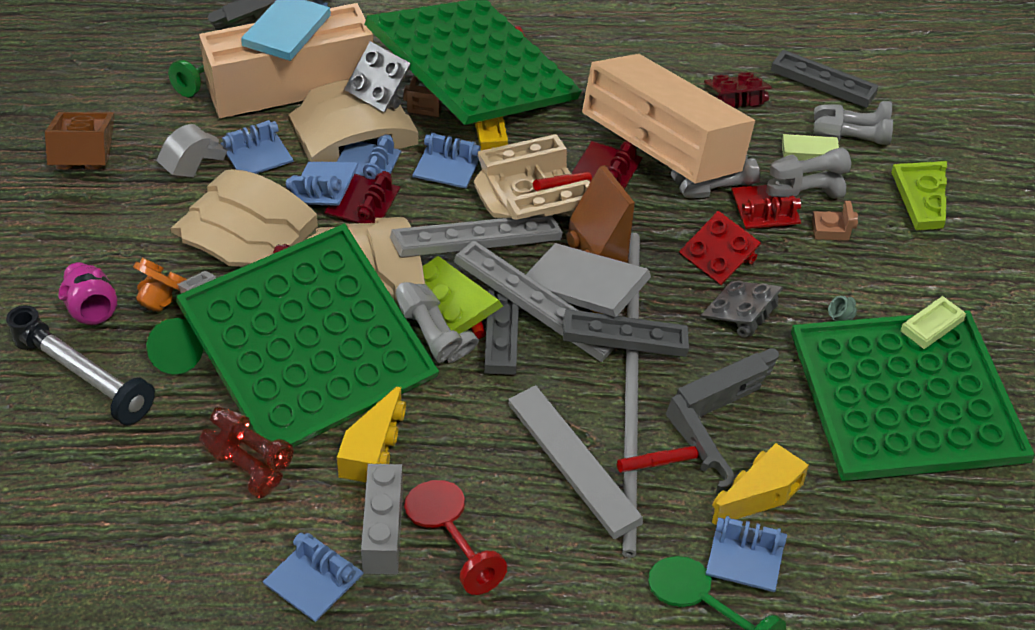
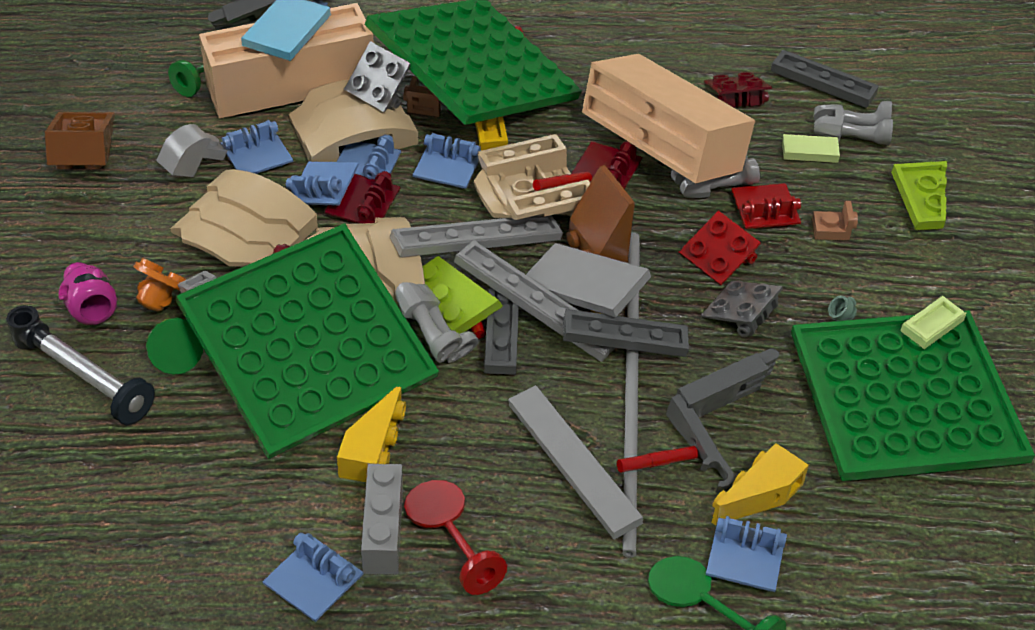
clear red piece [198,407,294,499] -> none
light grey piece [766,148,851,199] -> none

